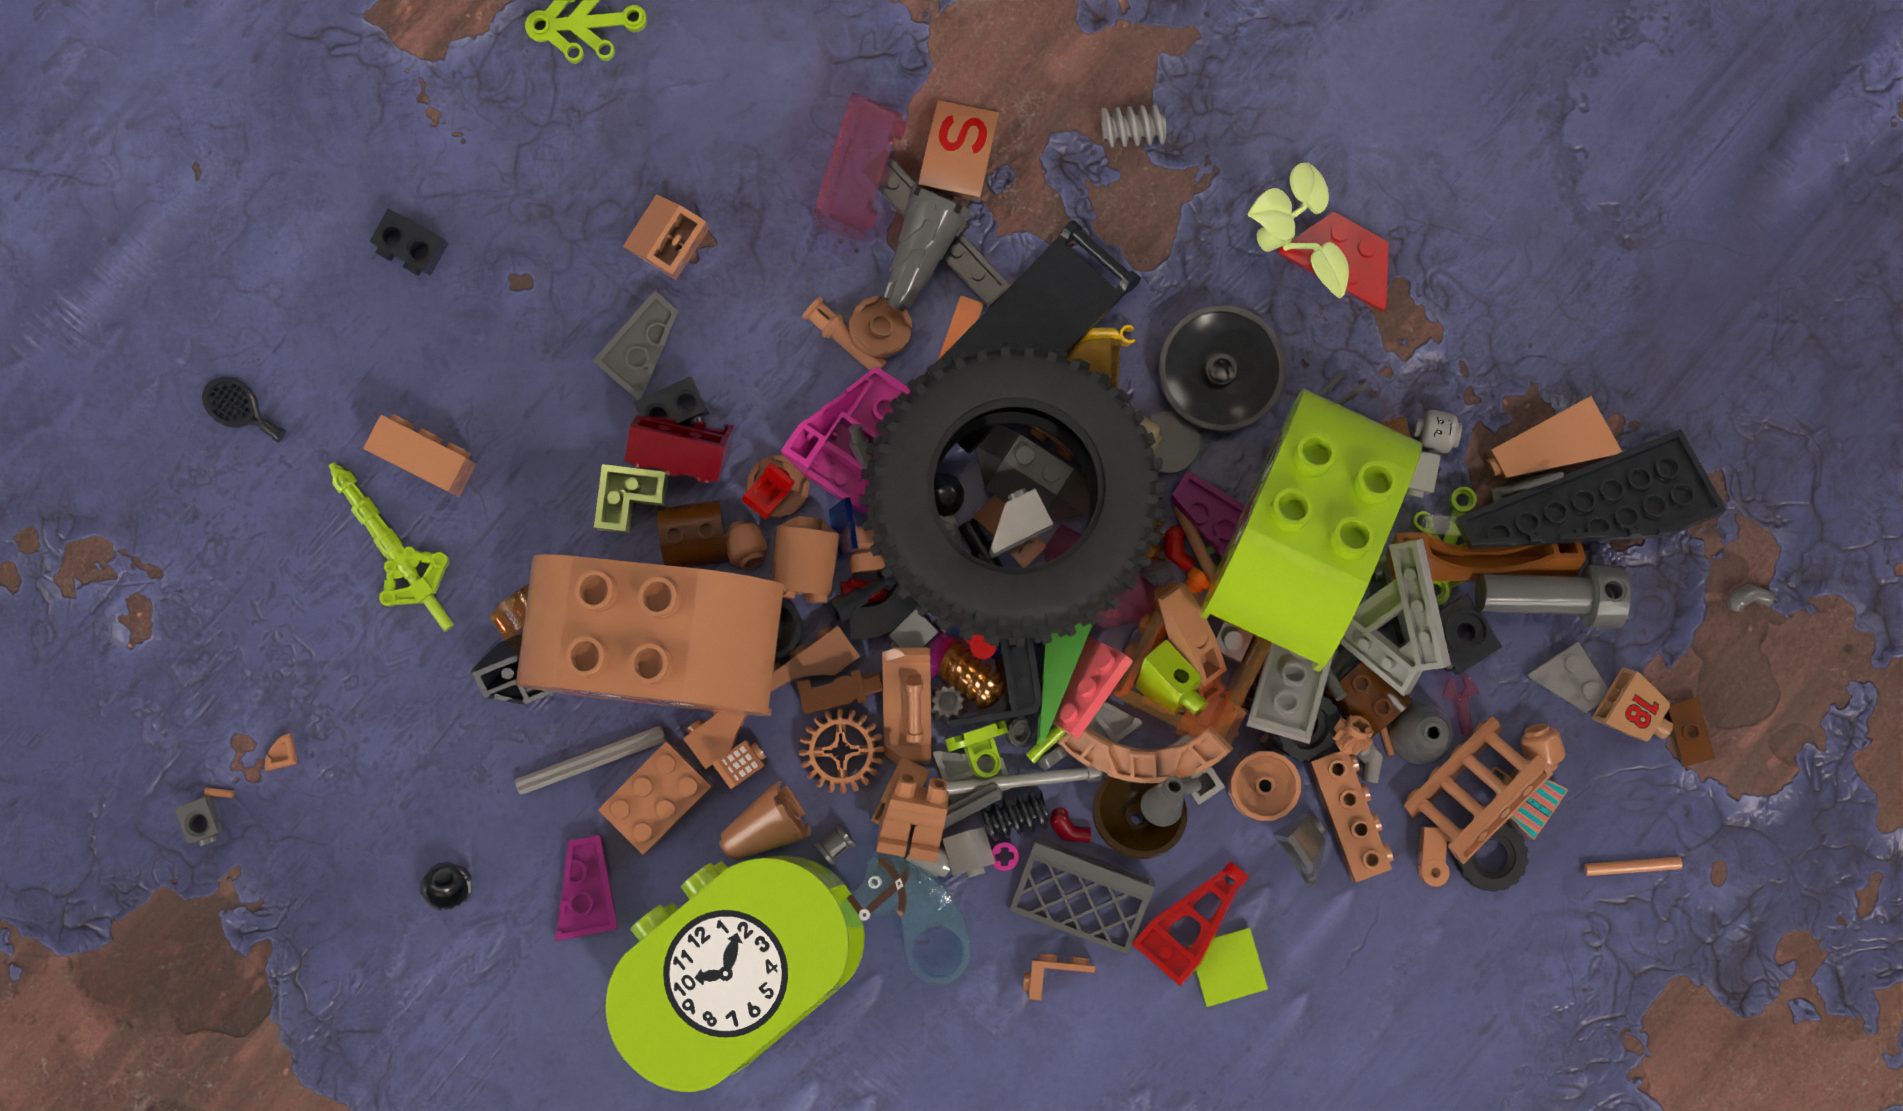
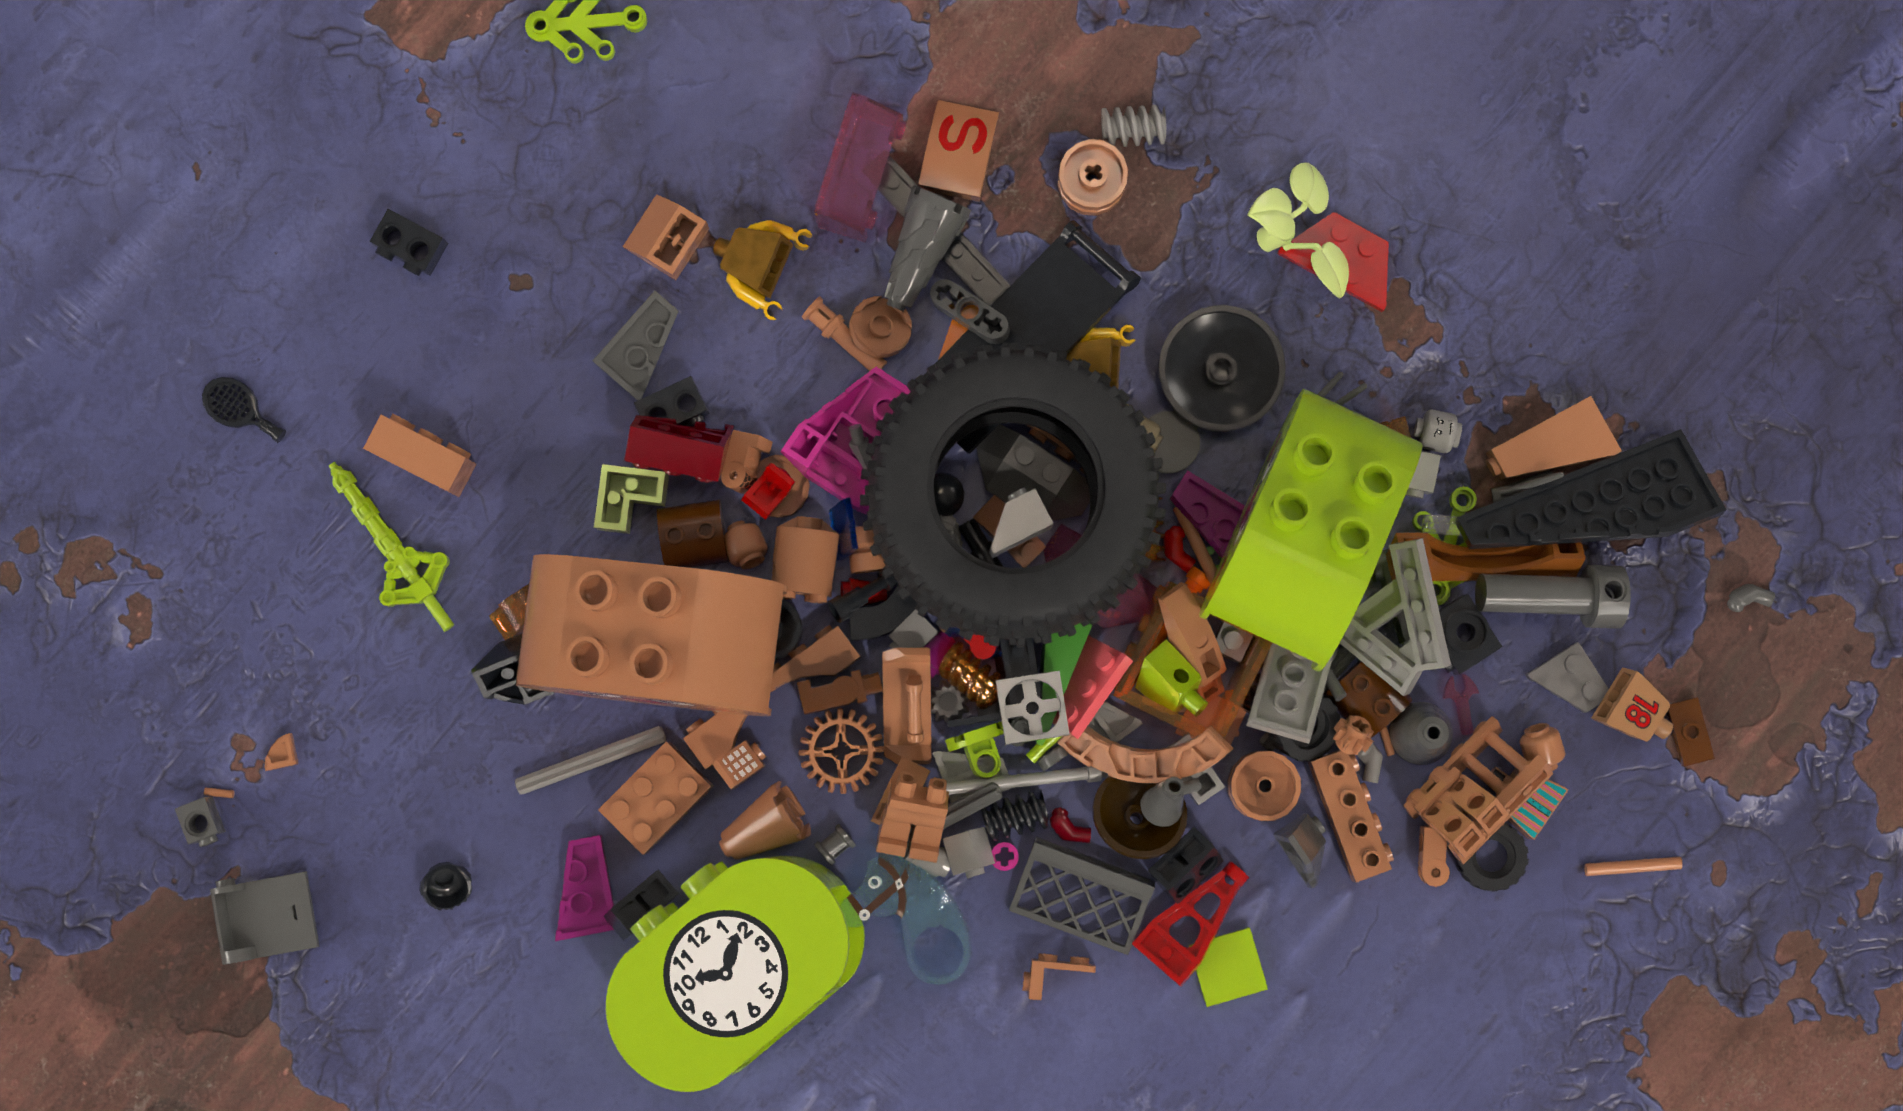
none -> dark grey door [210,871,320,965]
none -> black brick [603,869,679,941]
none -> pearl gold torso [713,220,812,320]
none -> nougat leg [721,430,773,494]
none -> dark grey beam [930,279,1010,344]
none -> light grey piece [995,671,1070,745]
none -> nougat wheel [1057,139,1128,216]
none -> black brick [1148,827,1224,904]
none -> nougat hips [1410,766,1509,859]

